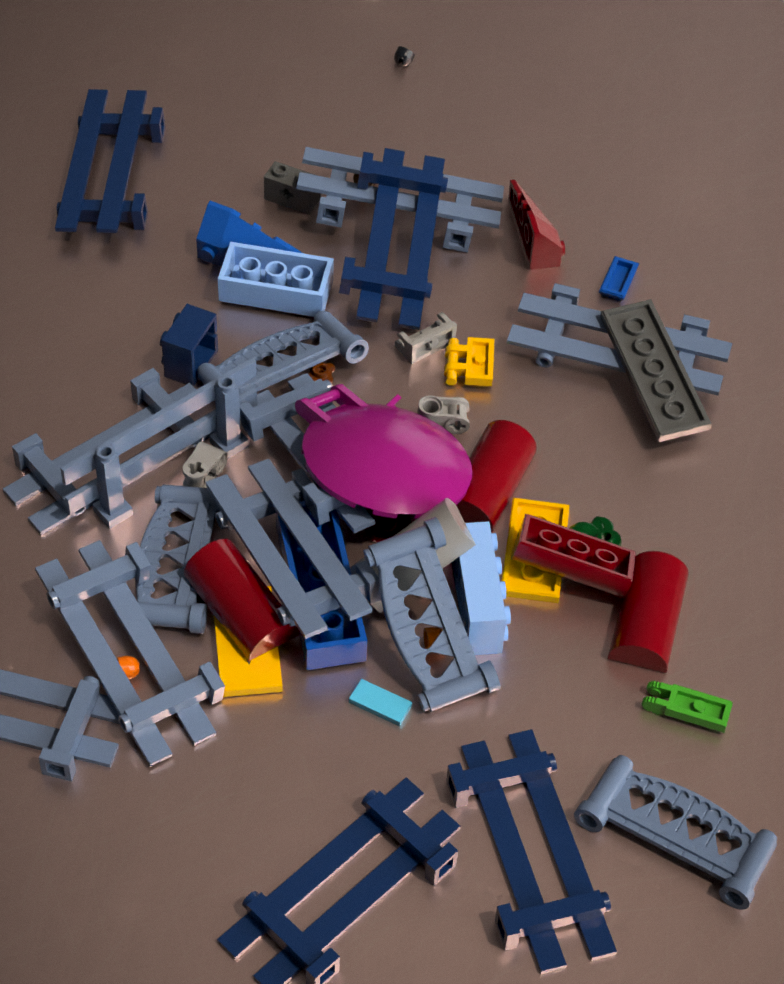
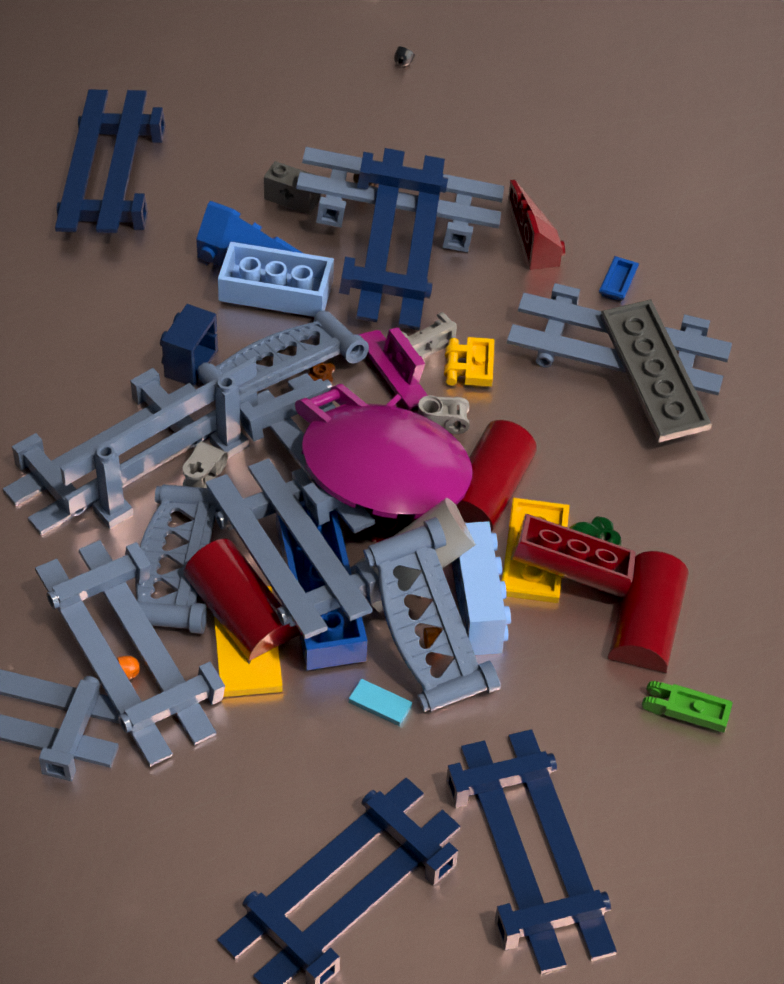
sand blue piece [574,755,777,910] -> none
none -> magenta bracket [358,328,428,411]

